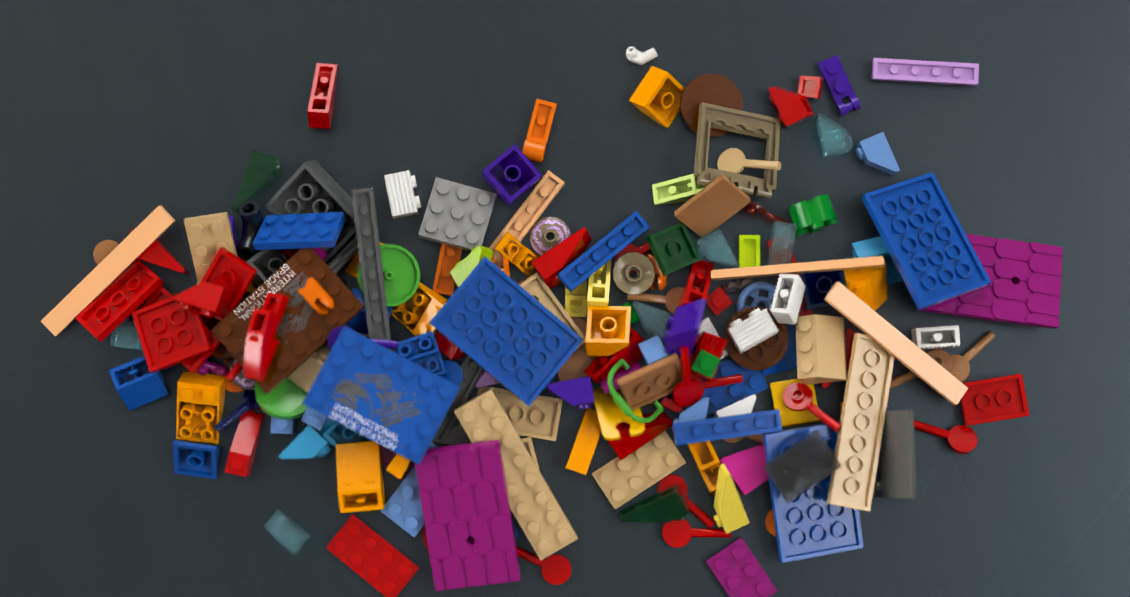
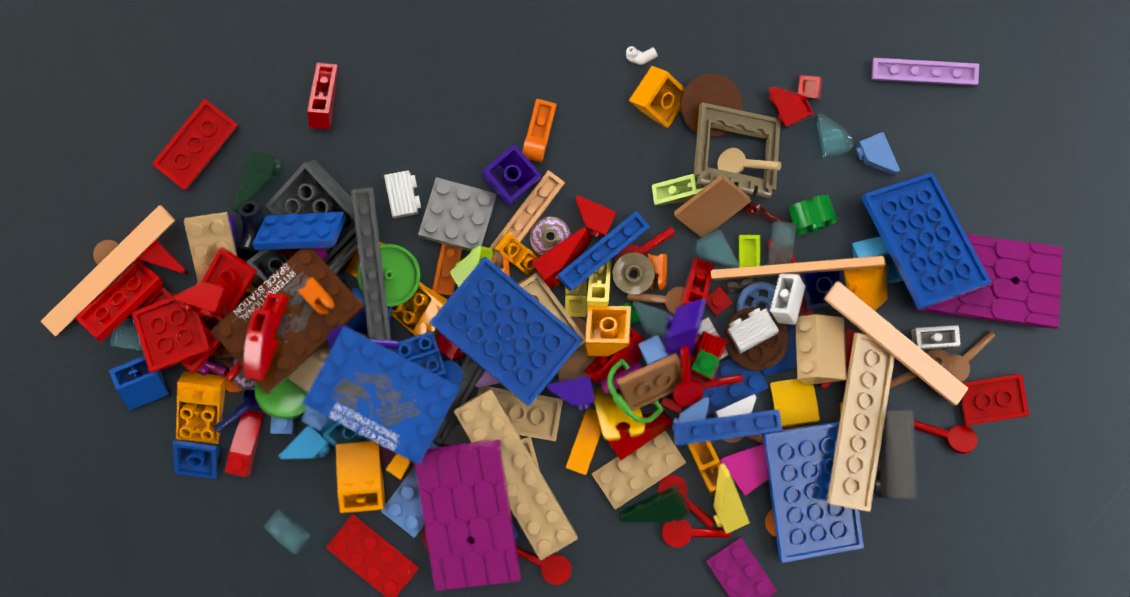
dark green plate [646,222,701,276] -> none
clear smoke plate [763,430,842,503] -> none
red piece [783,383,842,432] -> none
dark purple plate [817,55,861,117] -> none
none -> red plate [152,99,239,191]
none -> red slope [575,195,616,239]

